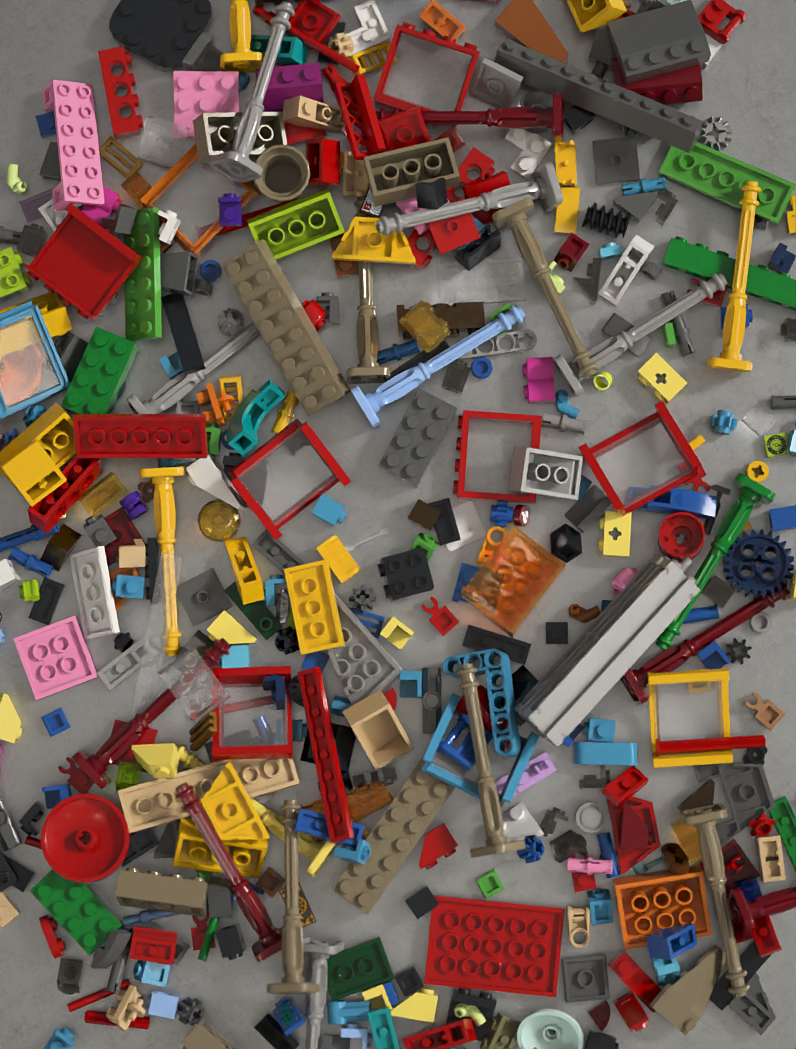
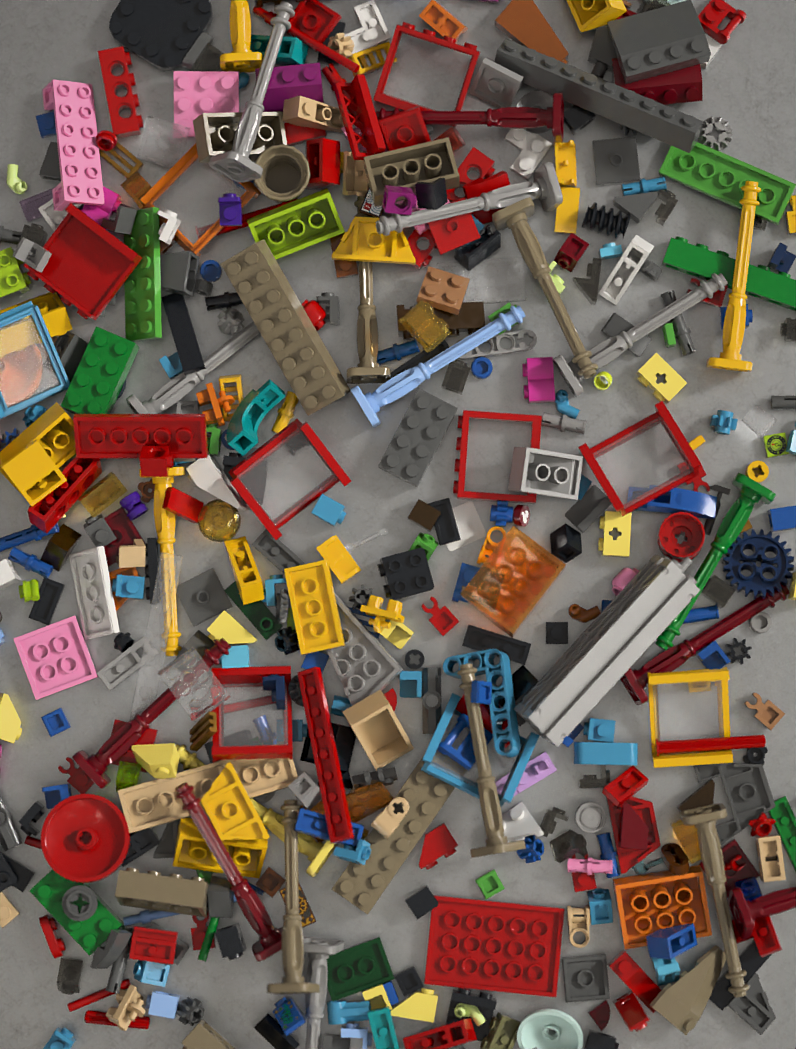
none -> light grey bracket [13,237,52,273]
none -> dark grey gear [62,885,98,921]
none -> red plate [95,130,117,151]
none -> red brick [139,446,174,477]
none -> red tile [162,487,204,523]
none -> black pin [205,292,243,311]
none -> light grey brick [288,772,322,810]
none -> yellow hips [360,595,405,633]
none -> tan piece [370,797,409,839]
none -> magenta brick [382,185,417,215]
none -> black bush [405,649,424,669]
none -> medium nougat plate [416,266,470,315]
none -> blue tile [471,681,492,704]

